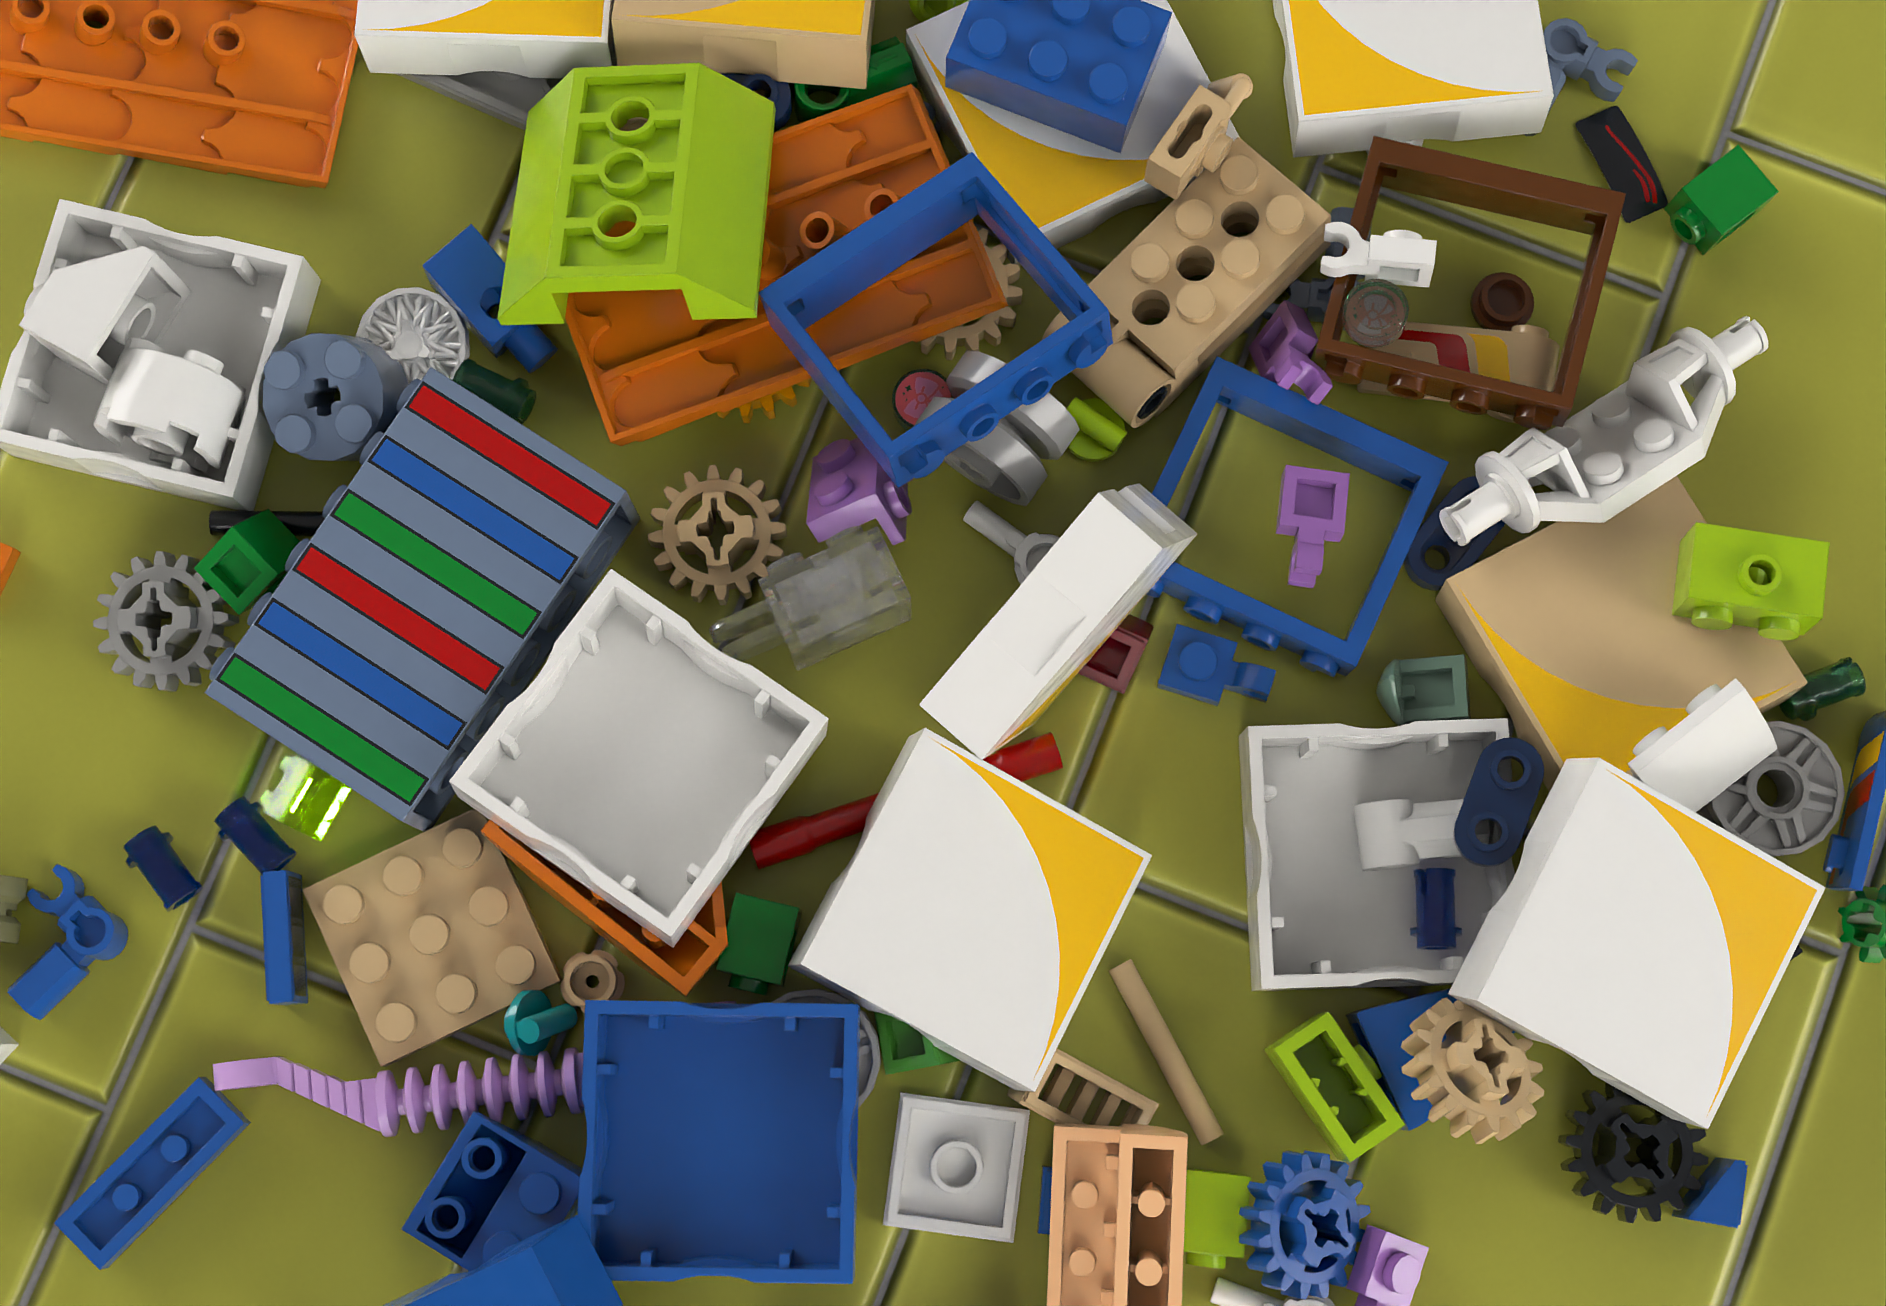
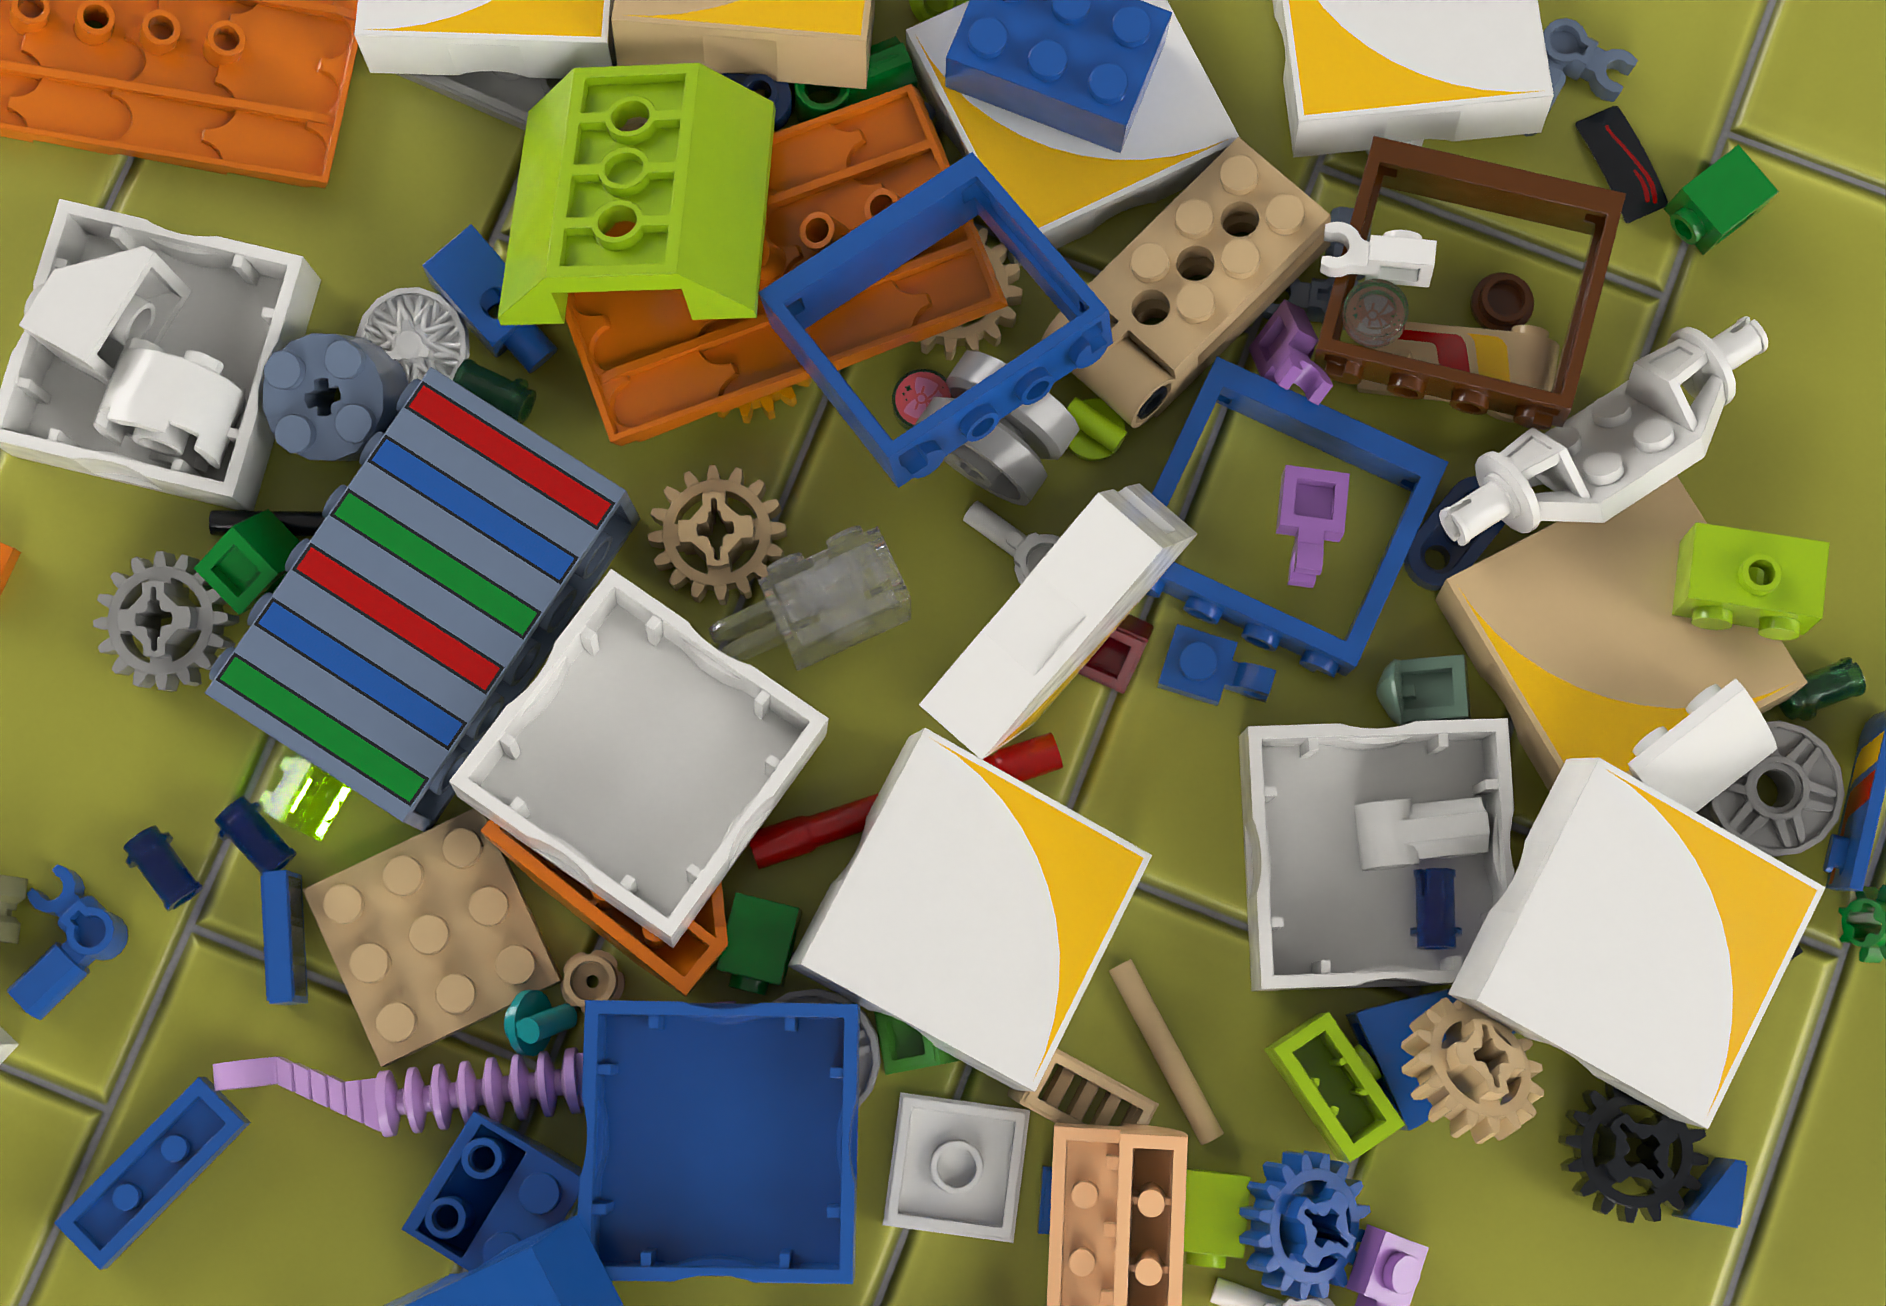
medium lavender bracket [806,438,913,545] -> none
tan piece [1144,73,1253,200] -> none
dark blue plate [1453,738,1544,867] -> none

